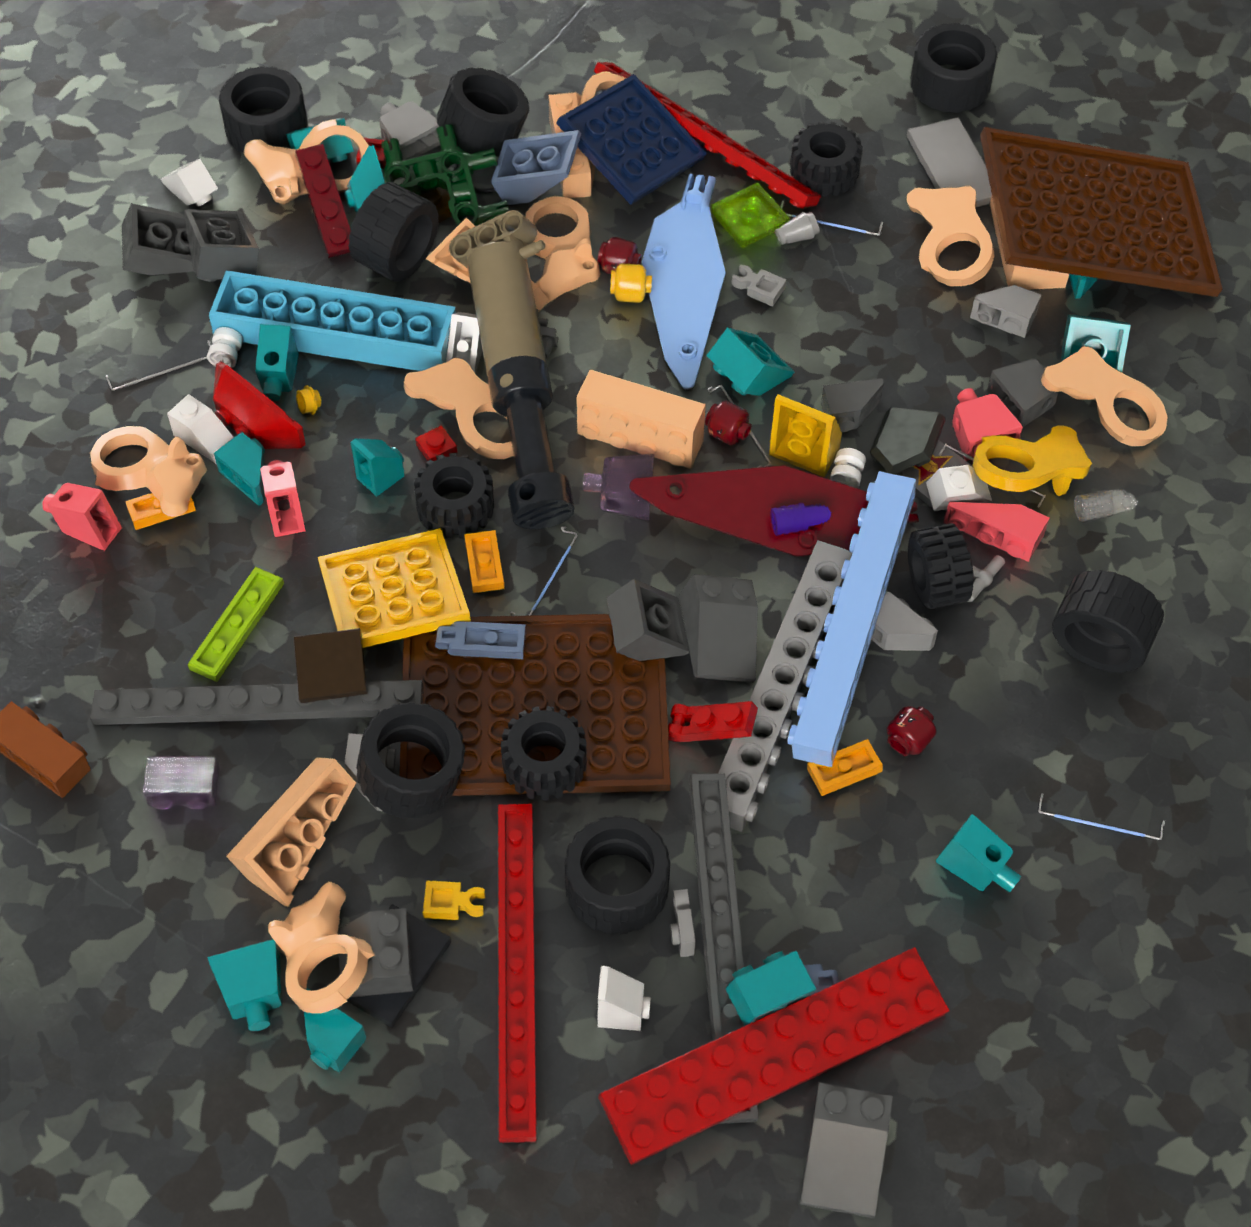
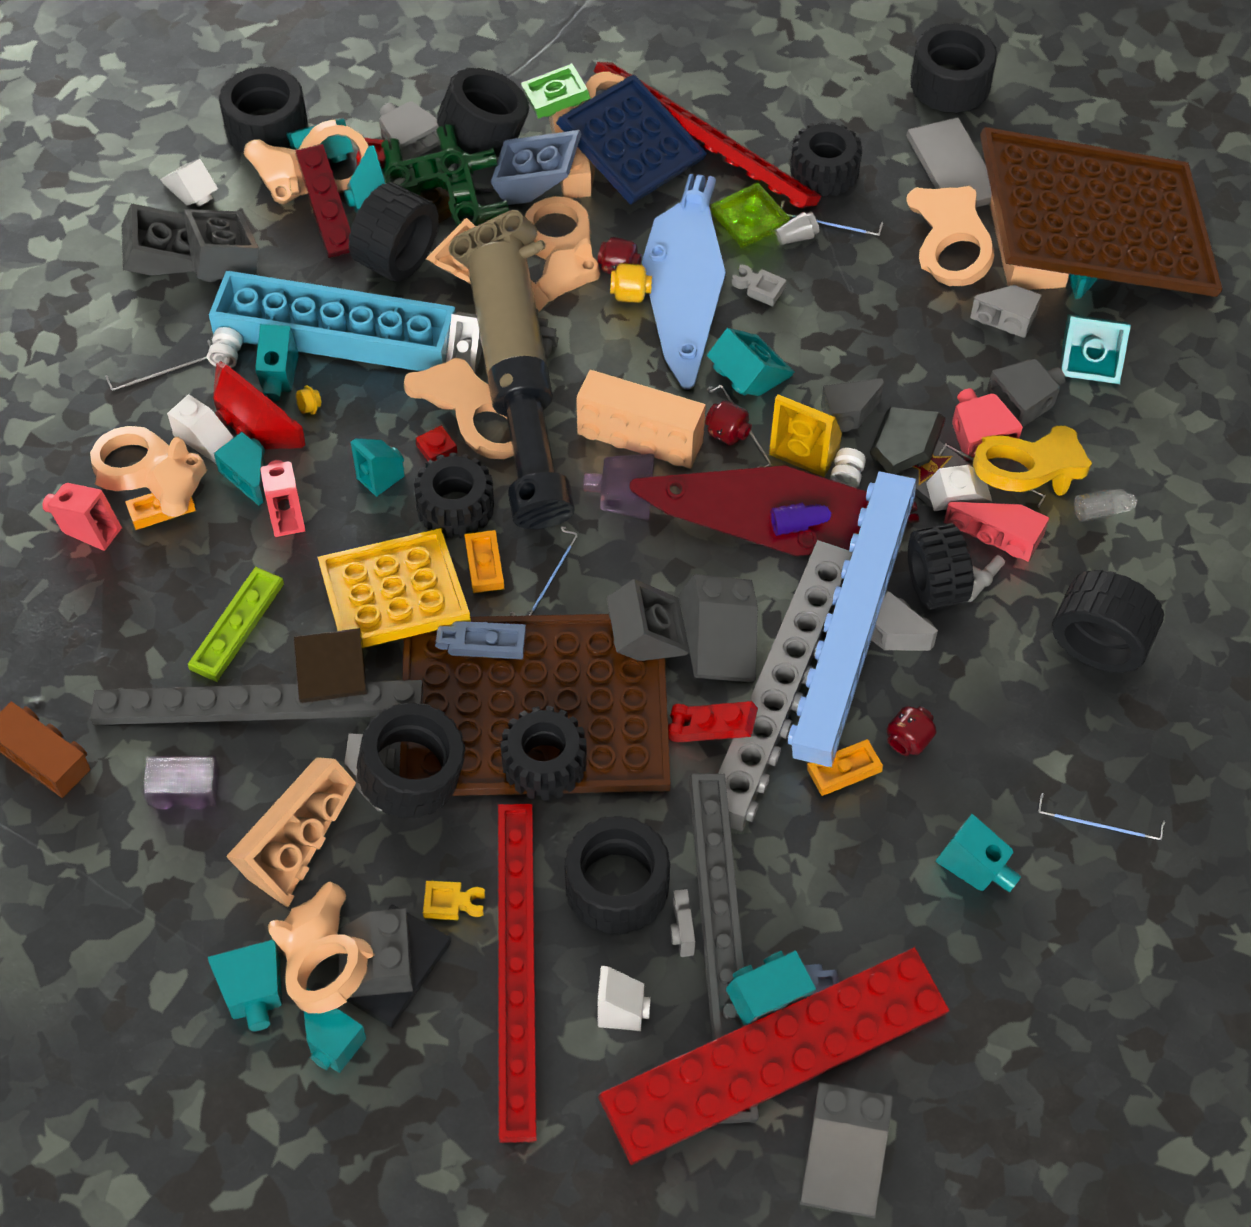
light nougat animal [1041,346,1168,446] -> none
none -> bright green plate [521,64,591,119]

